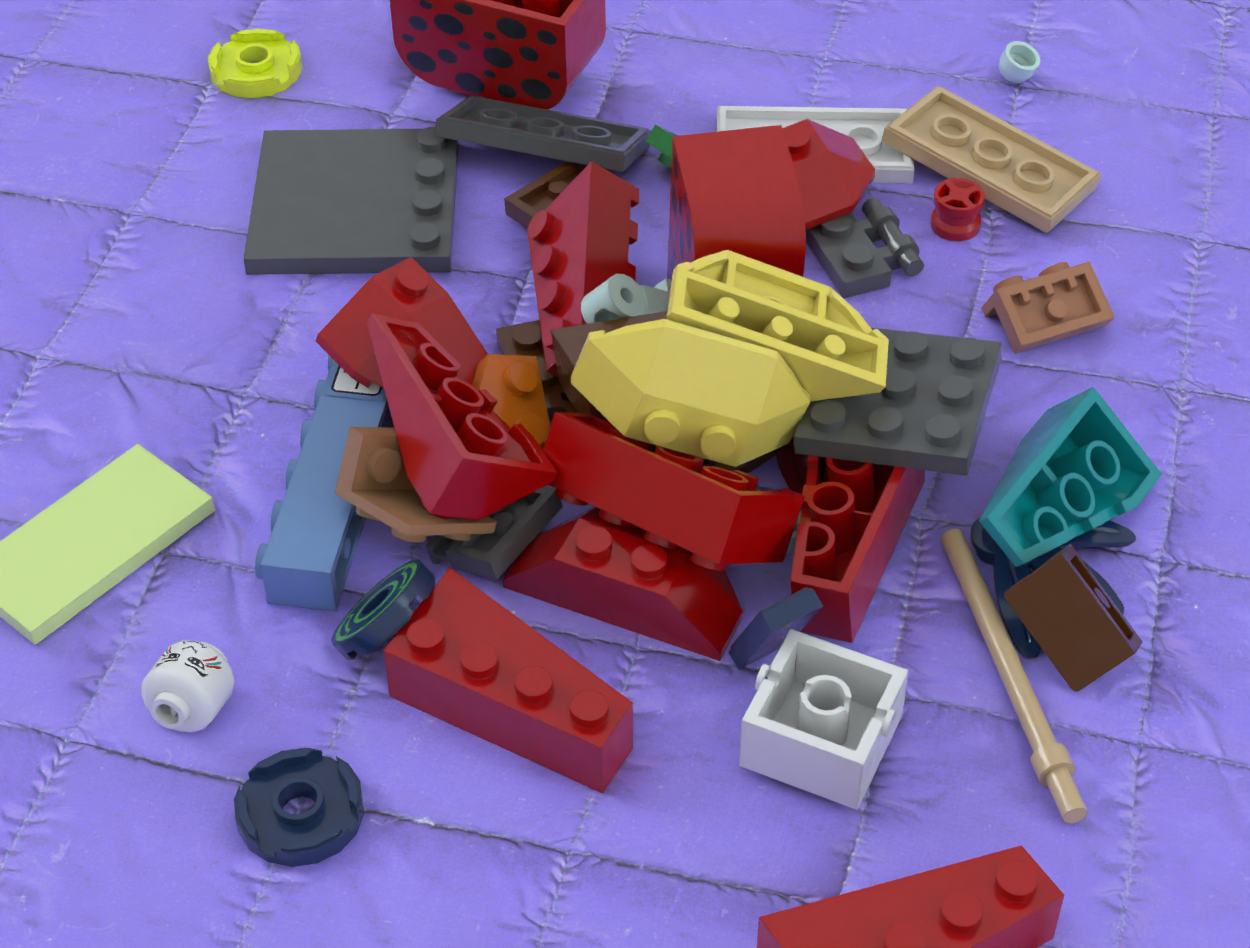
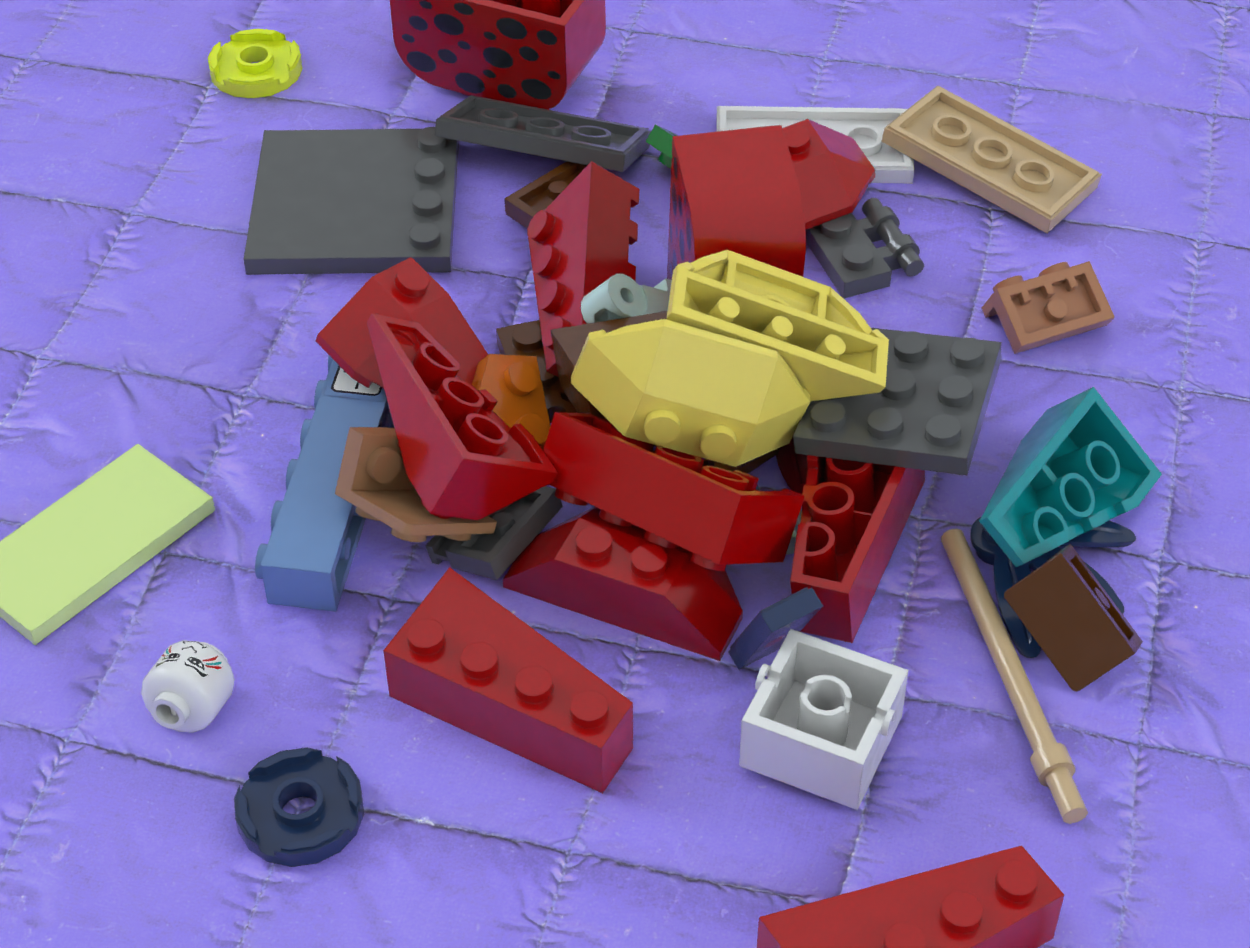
dark blue tile [331,559,435,660] -> none
red wheel [931,178,985,241] -> none
light aqua hinge [998,41,1040,84] -> none

